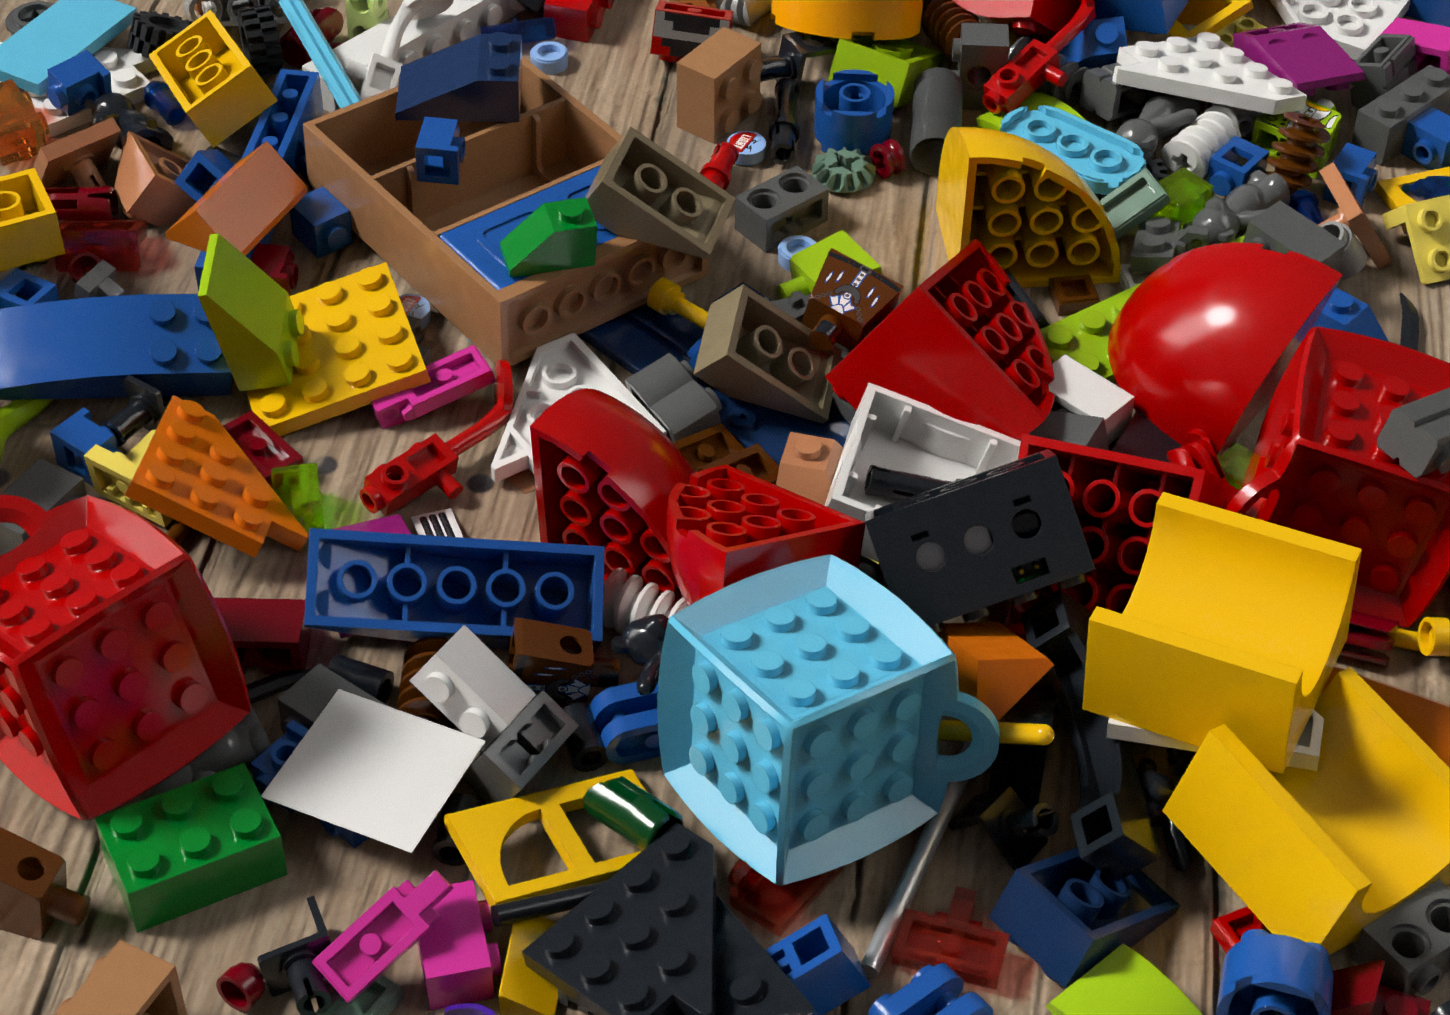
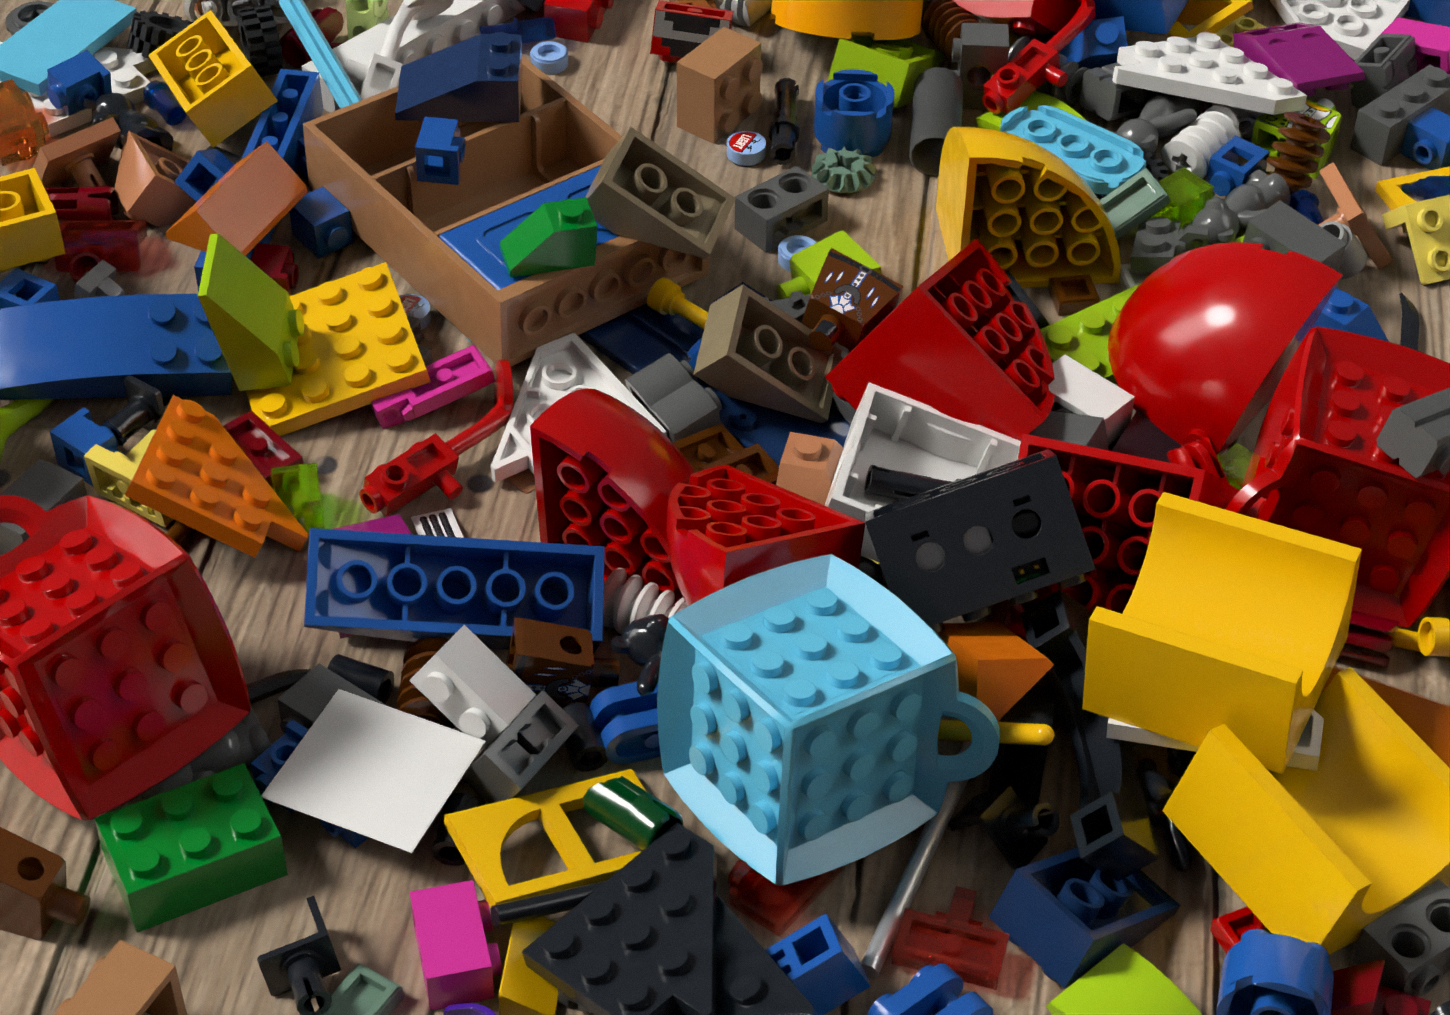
dark red brick [213,597,312,675] -> none
dark red hinge [216,962,265,1012] -> none
dark pink hinge [312,870,454,1003] -> none
red pin [700,142,739,190] -> none
black bracket [760,32,837,95] -> none
dark red bush [869,139,906,179] -> none
blue brick [1322,143,1378,207] -> none

